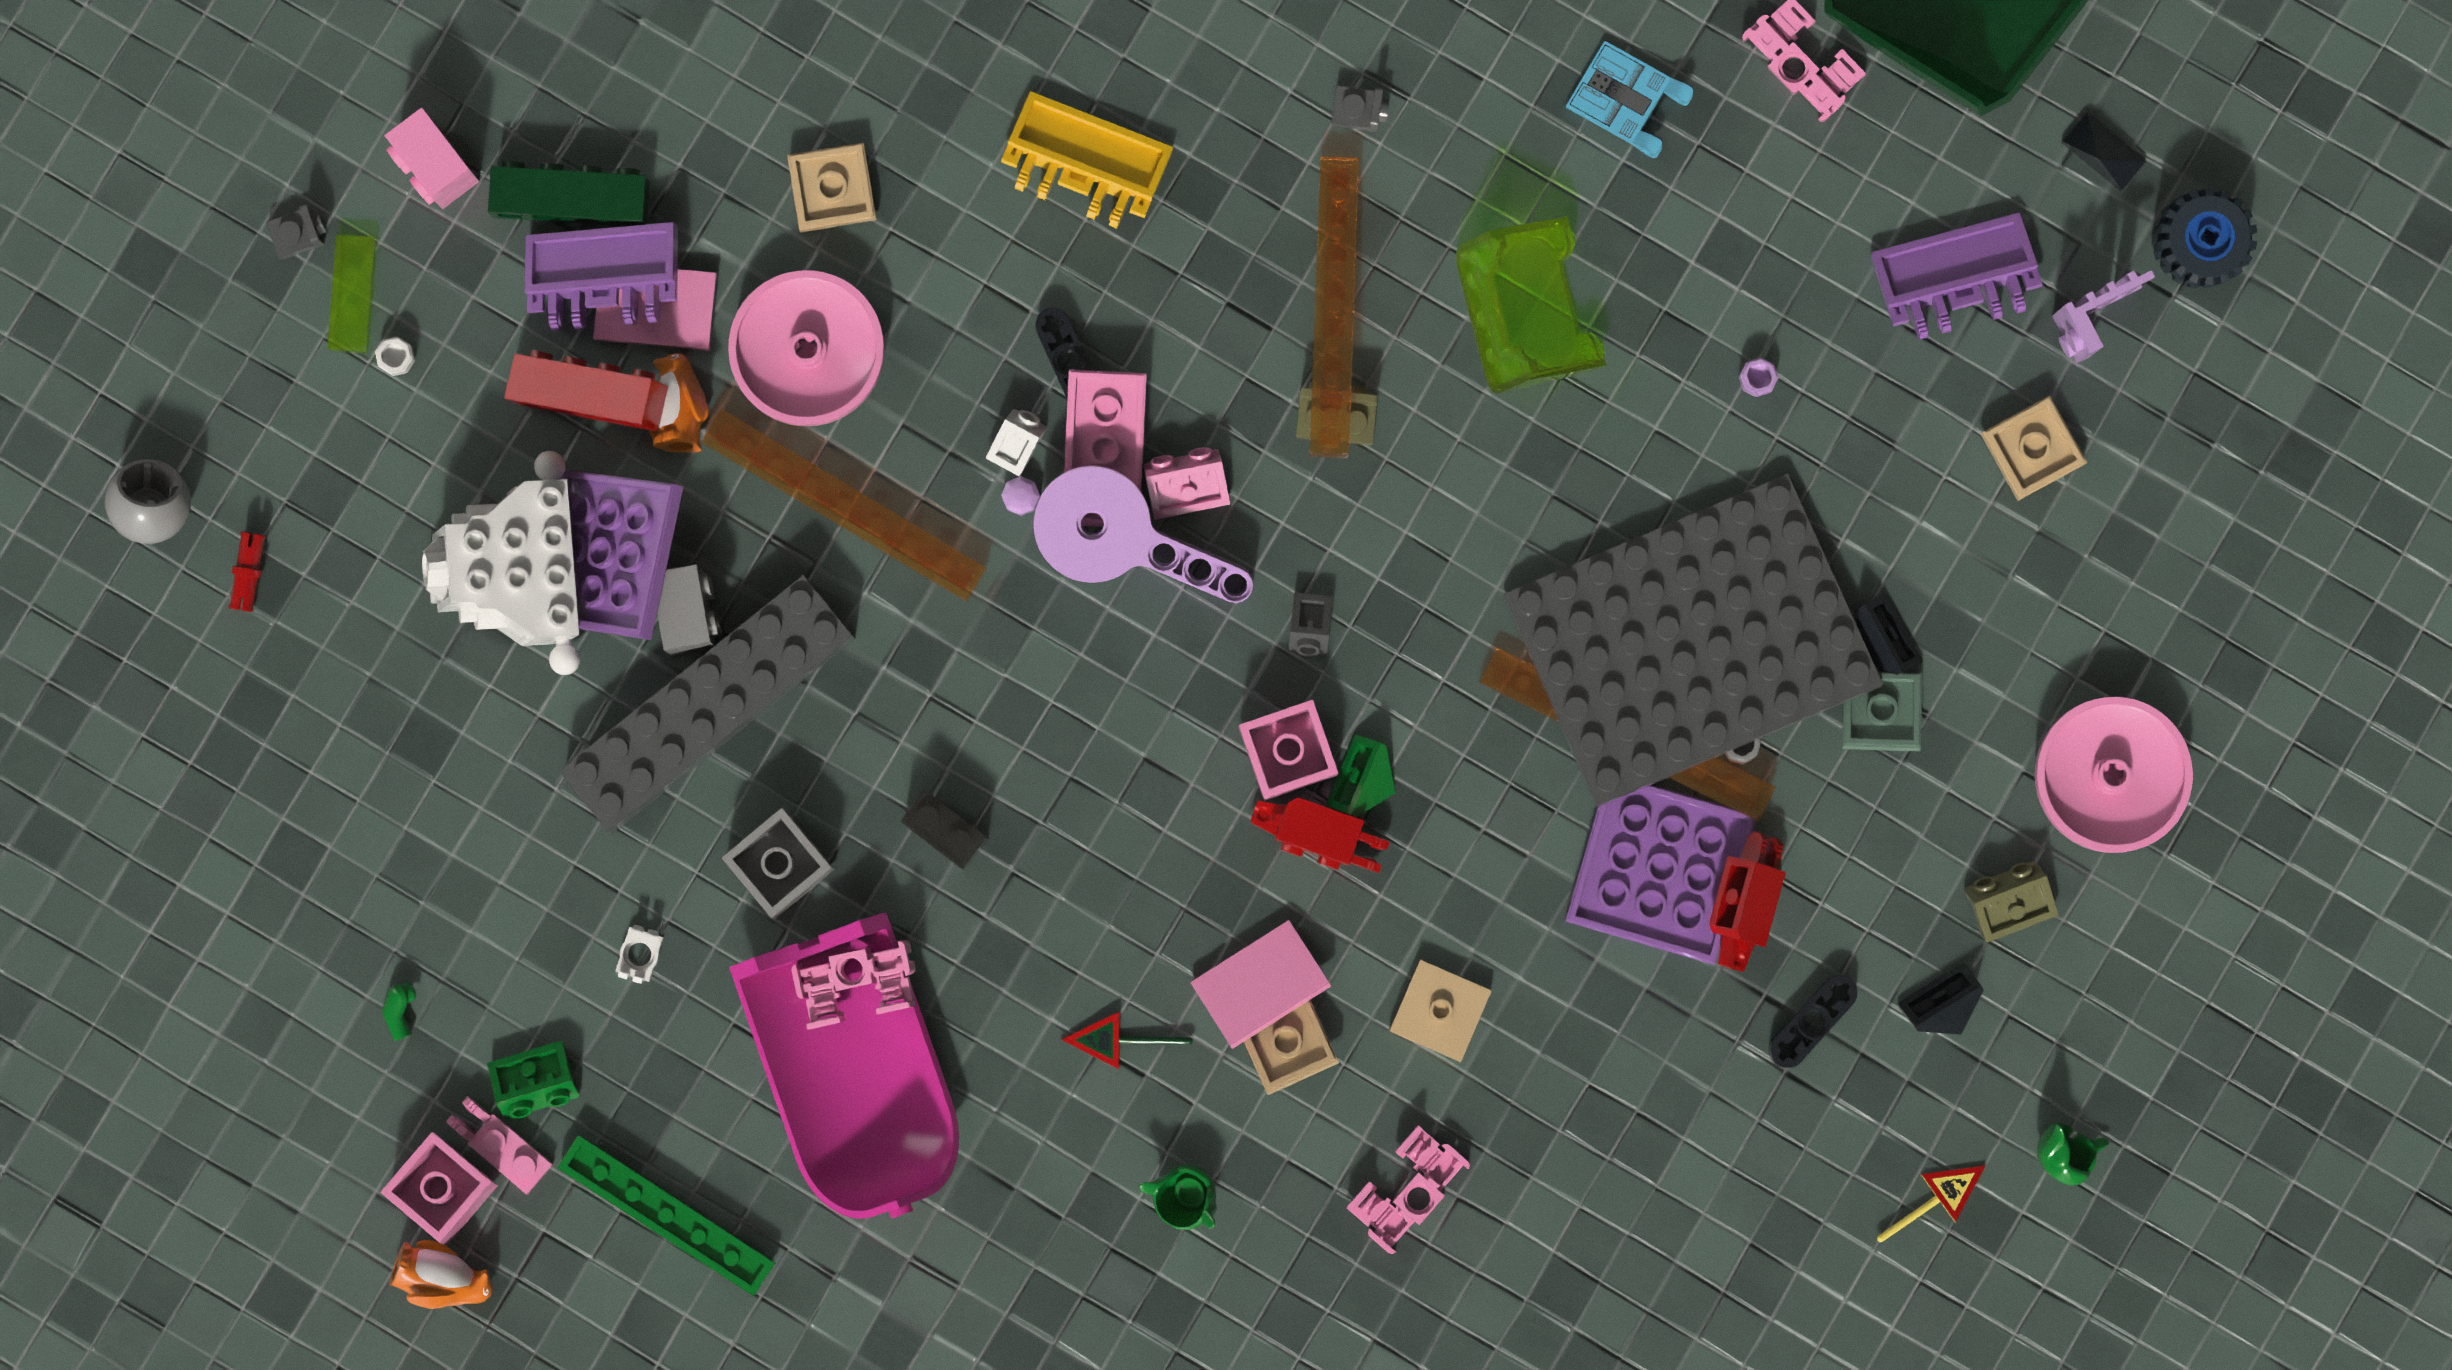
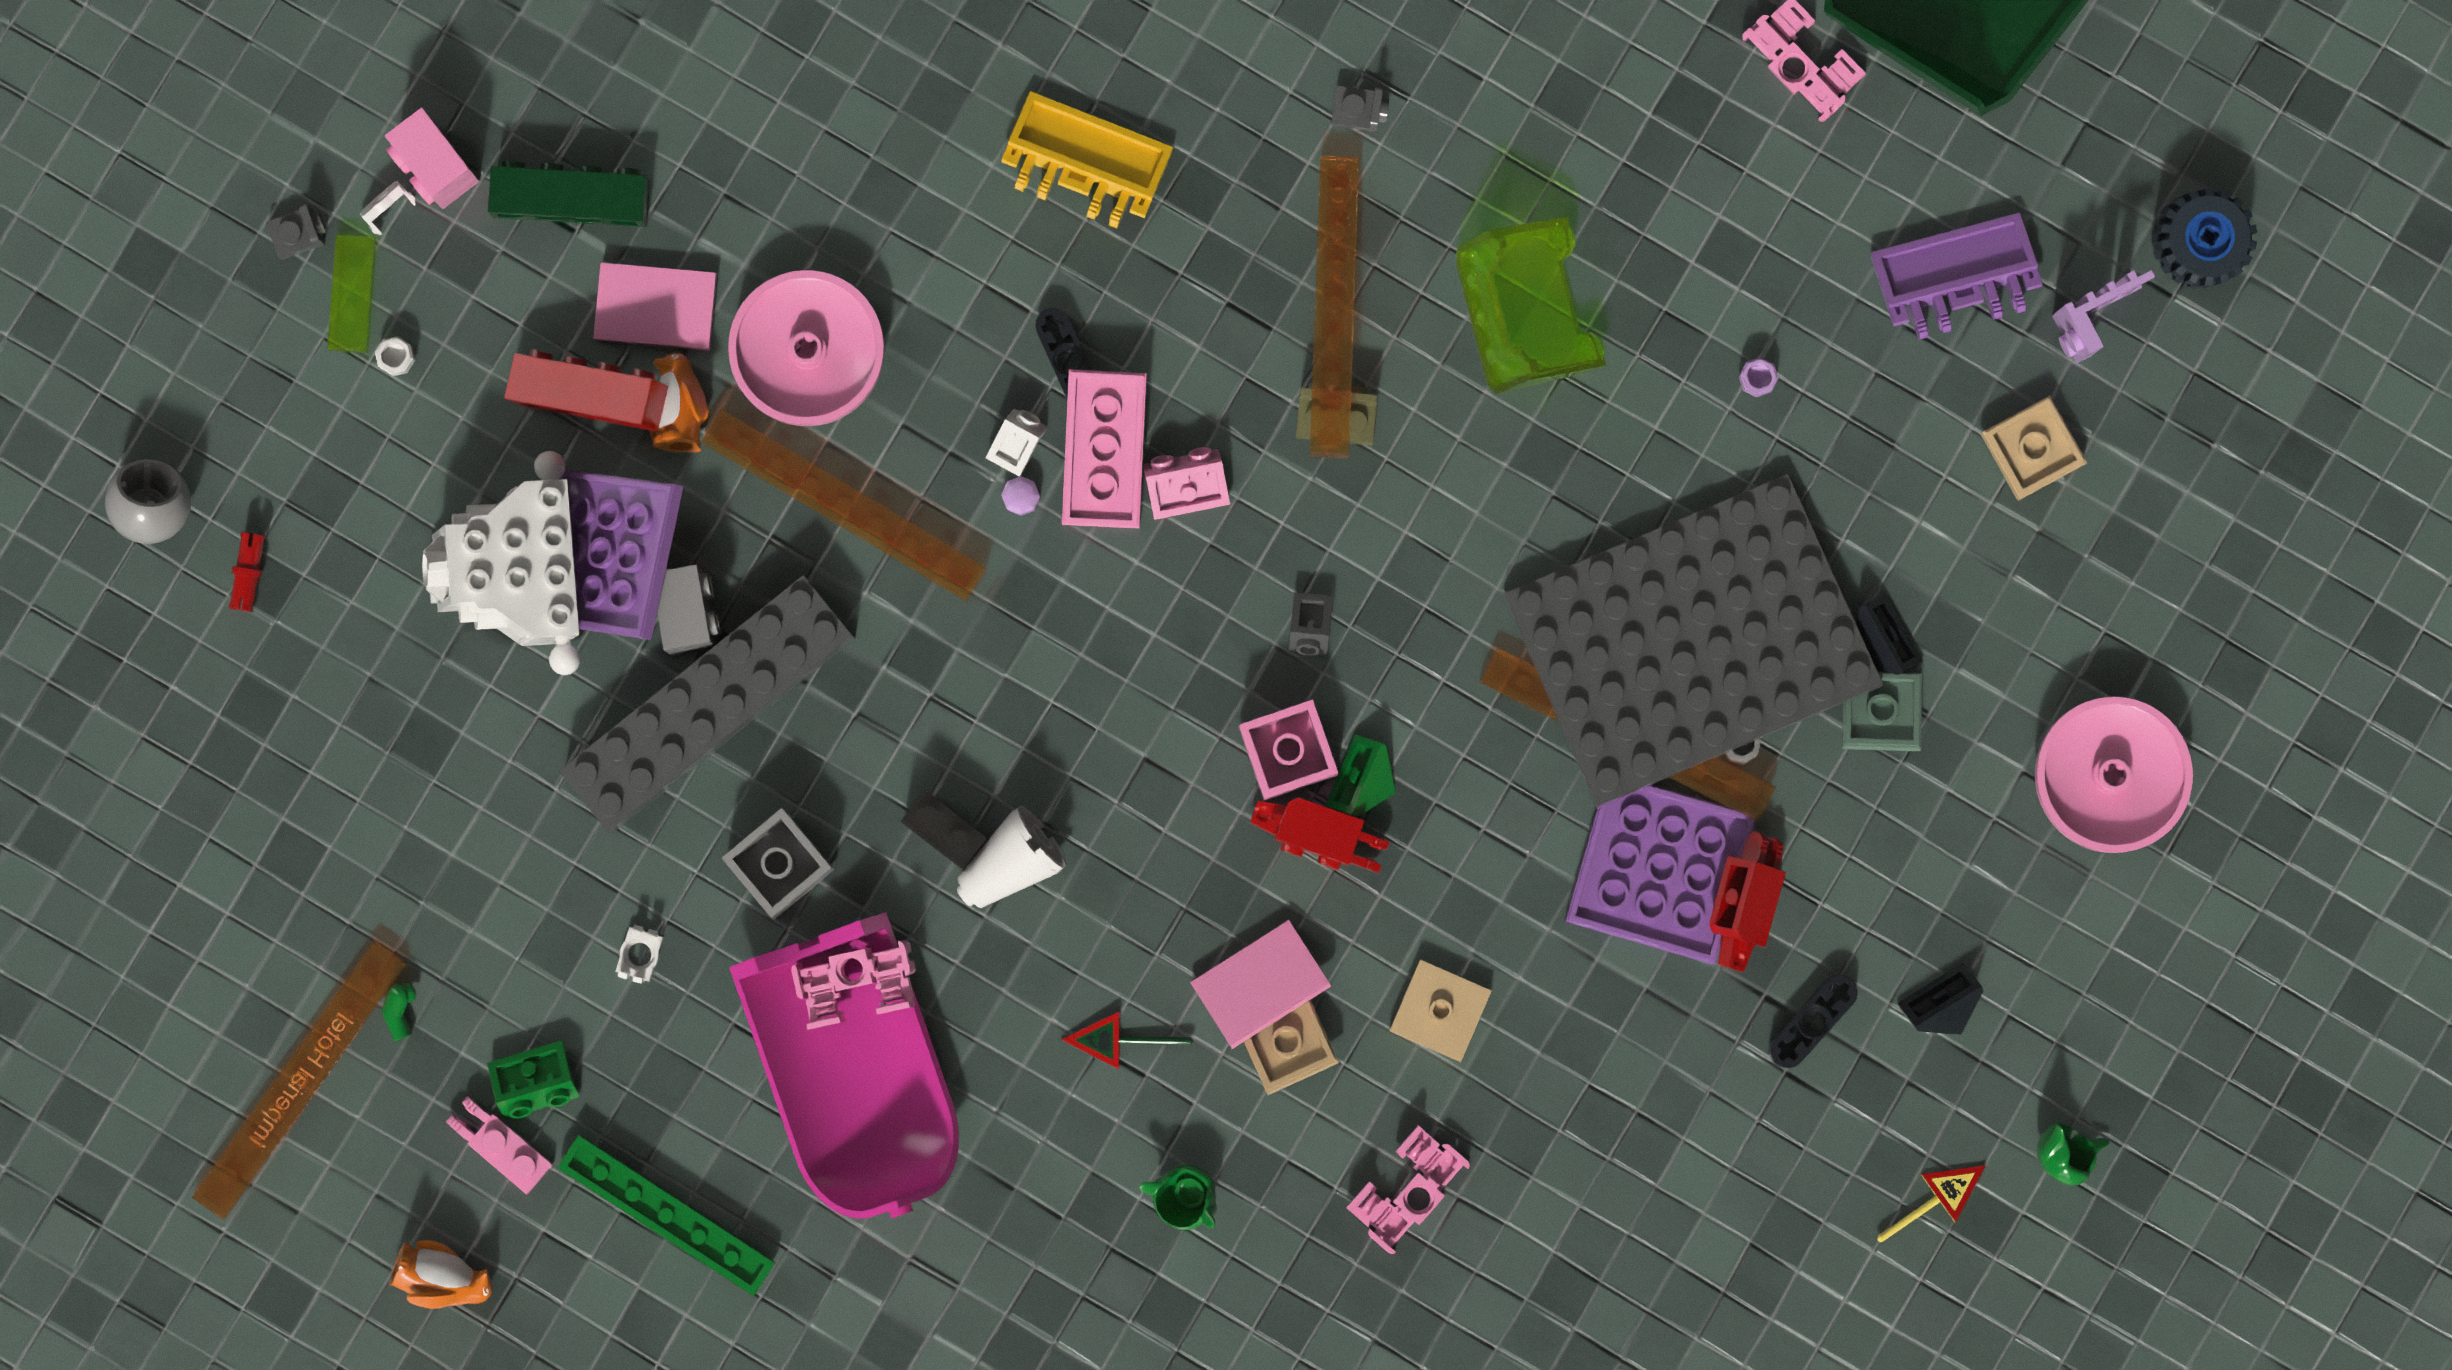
bright pink brick [380,1132,498,1246] -> none
medium lavender hinge [525,222,678,331] -> none
tan plate [787,143,877,233] -> none
lavender beam [1034,465,1253,603] -> none
medium azure flag [1566,41,1693,158] -> none
olive bracket [1963,861,2058,943] -> none
black slope [2061,113,2146,191] -> none
none -> clear orange tile [192,941,408,1220]
none -> white piece [359,181,415,235]
none -> white cone [957,806,1067,908]

